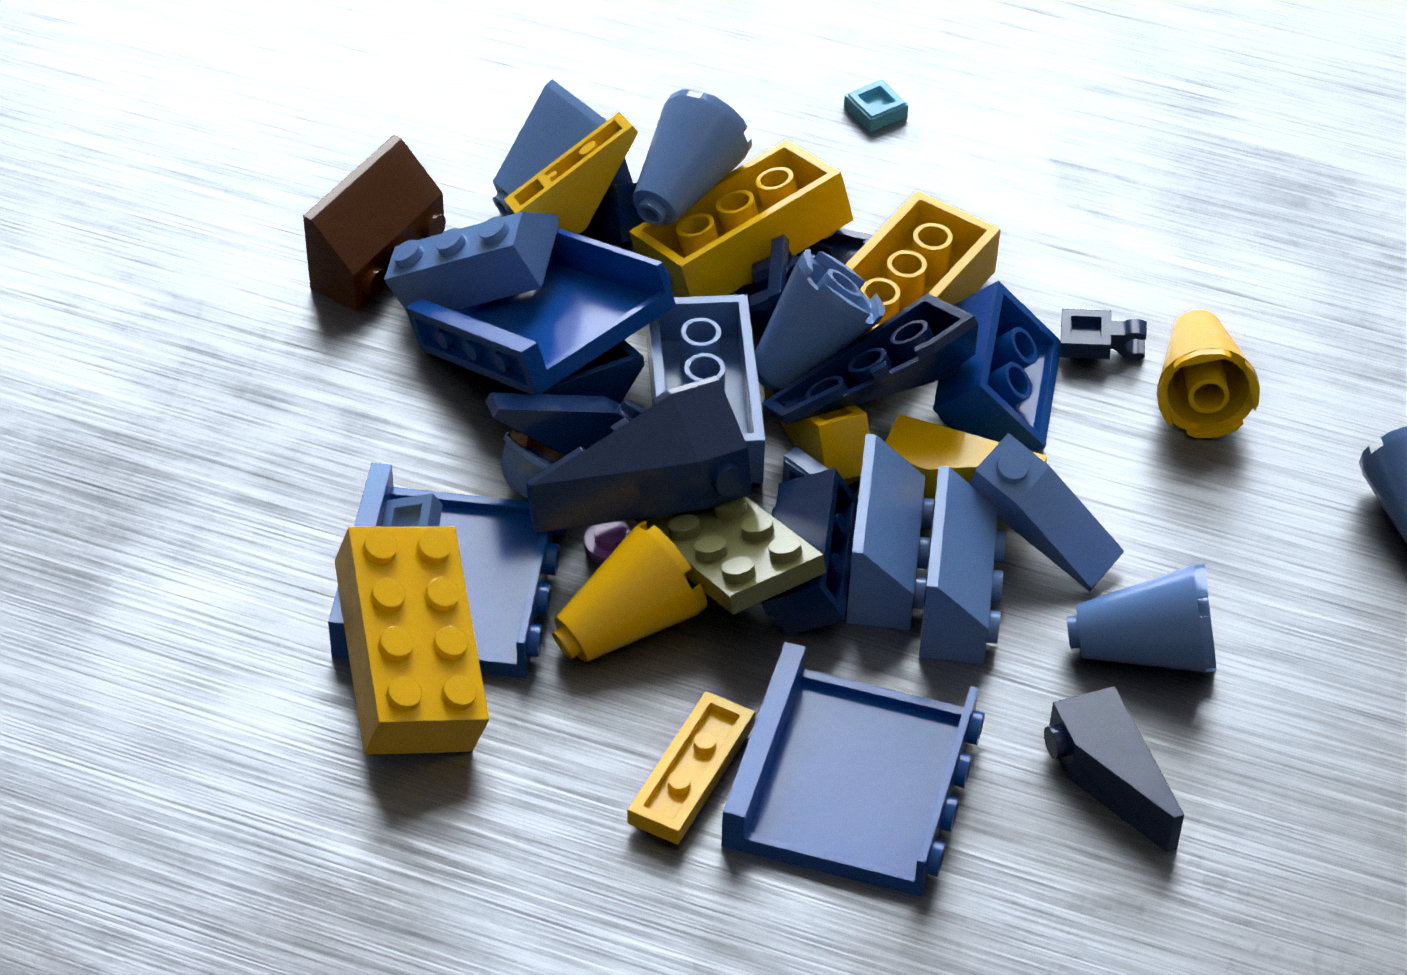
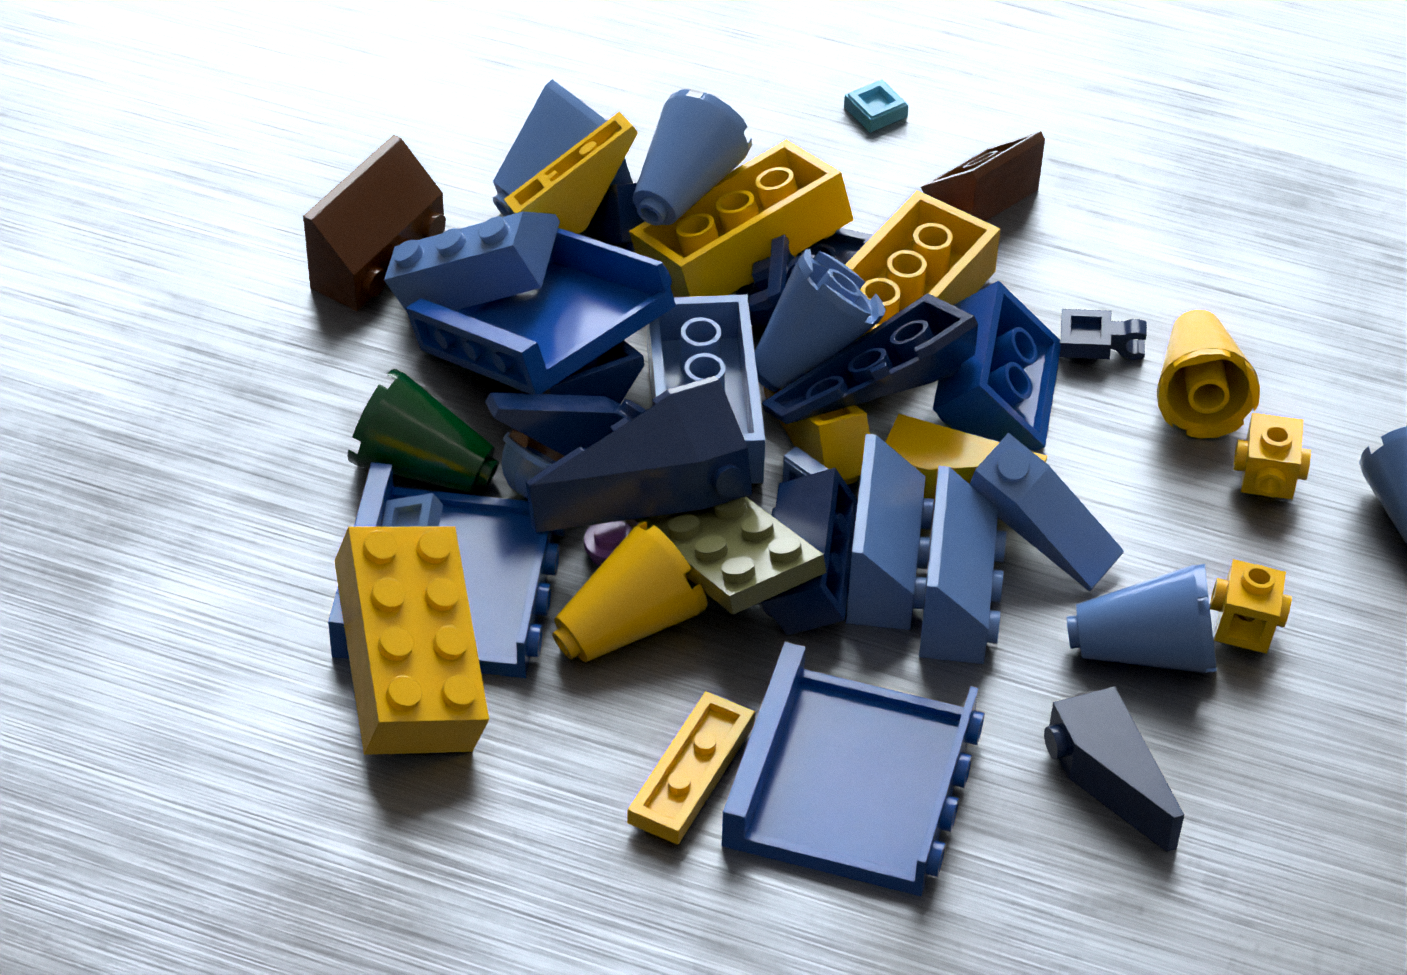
none -> dark green cone [347,369,499,494]
none -> reddish brown slope [921,131,1045,221]
none -> yellow brick [1210,559,1292,654]
none -> yellow brick [1233,413,1311,500]

